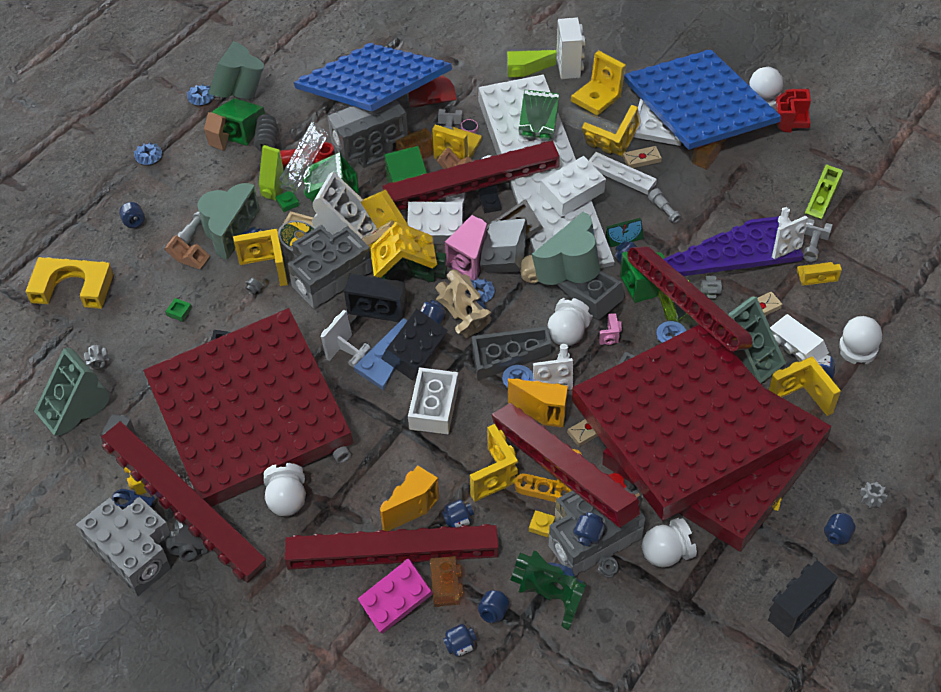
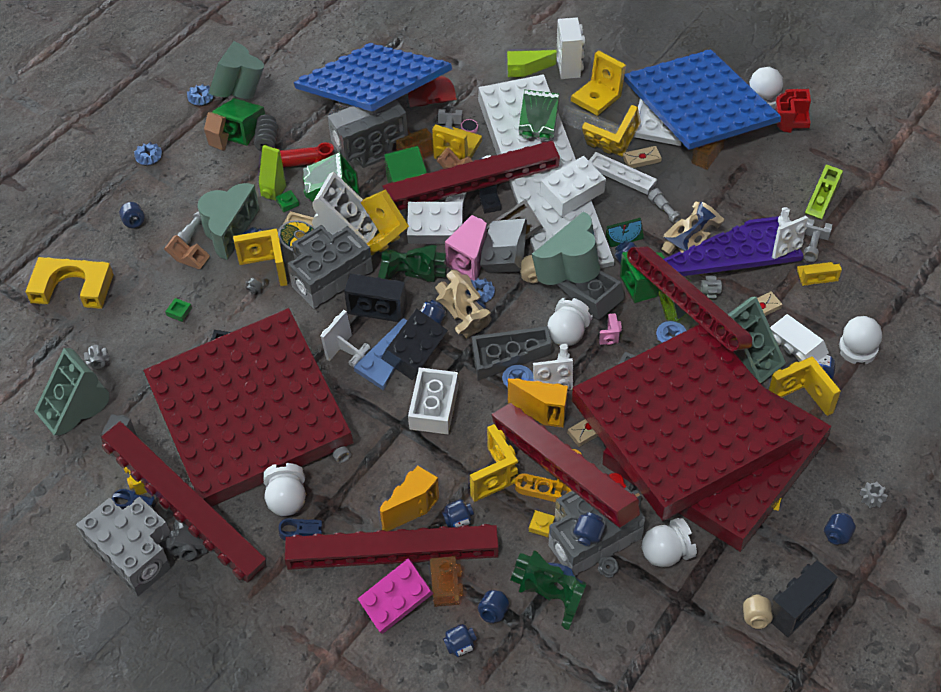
clear fence [279,122,328,192] -> none
tan tile [362,220,394,245] -> none
yellow bracket [370,221,437,278] -> none
none -> dark blue piece [278,518,322,541]
none -> tan hips [662,201,725,256]
none -> tan head [743,595,773,629]

